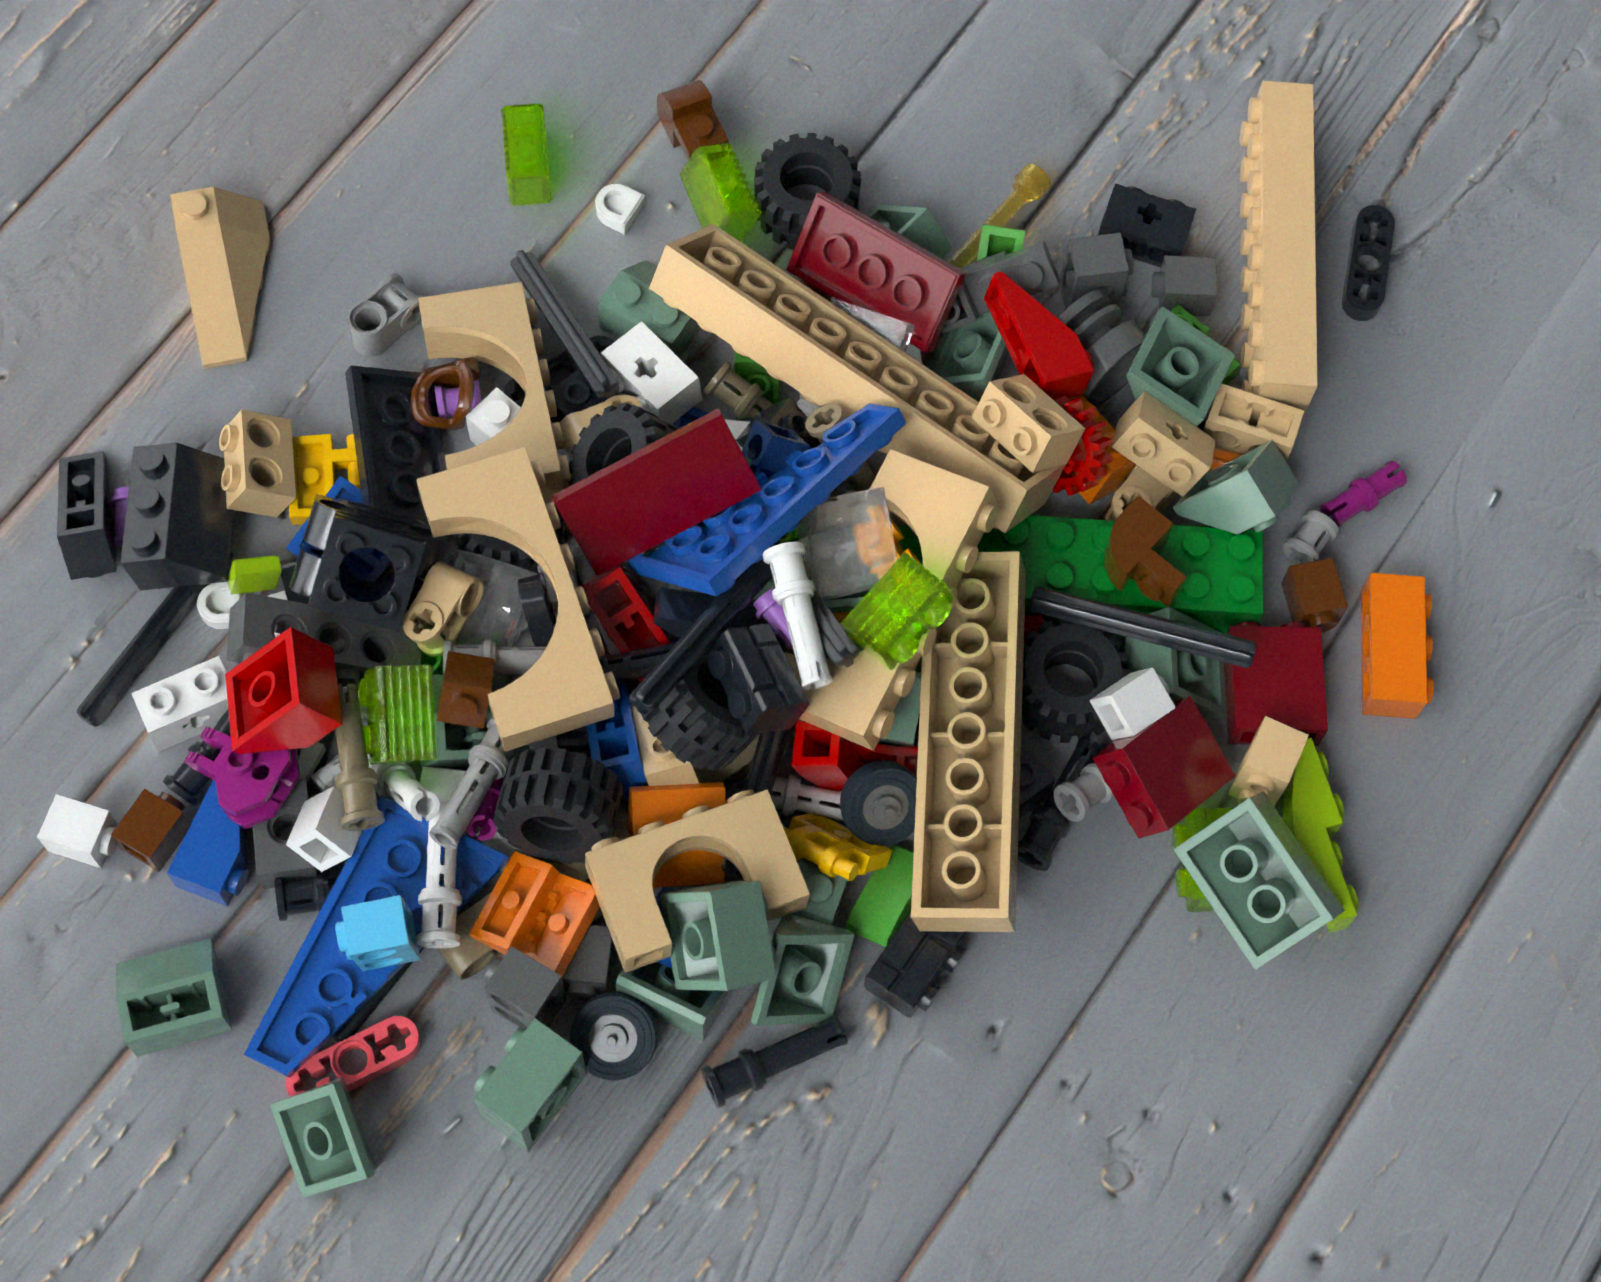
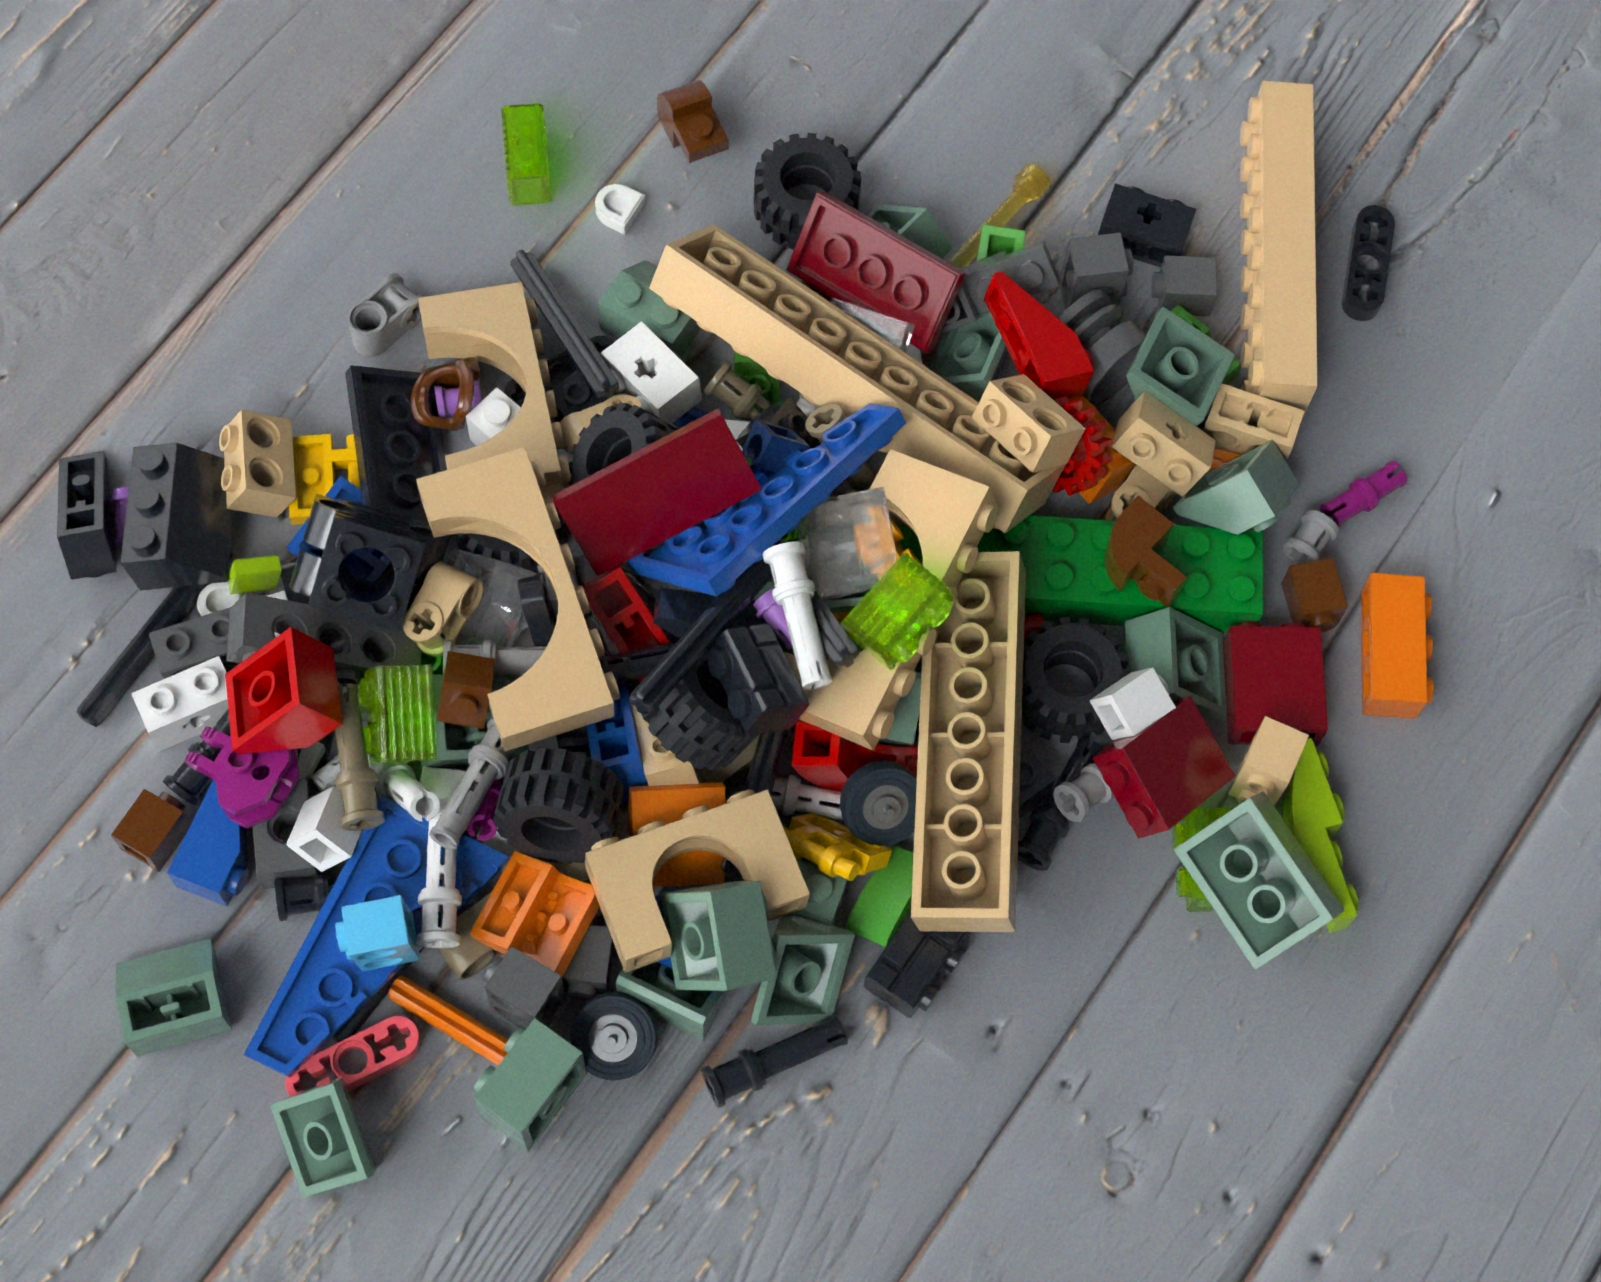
white brick [37,794,118,868] -> none
tan wedge [170,187,271,369] -> none
clear neon green brick [679,143,762,242] -> none
black axle [1030,586,1257,668] -> none
none -> dark grey brick [149,607,240,679]
none -> orange axle [388,976,509,1065]

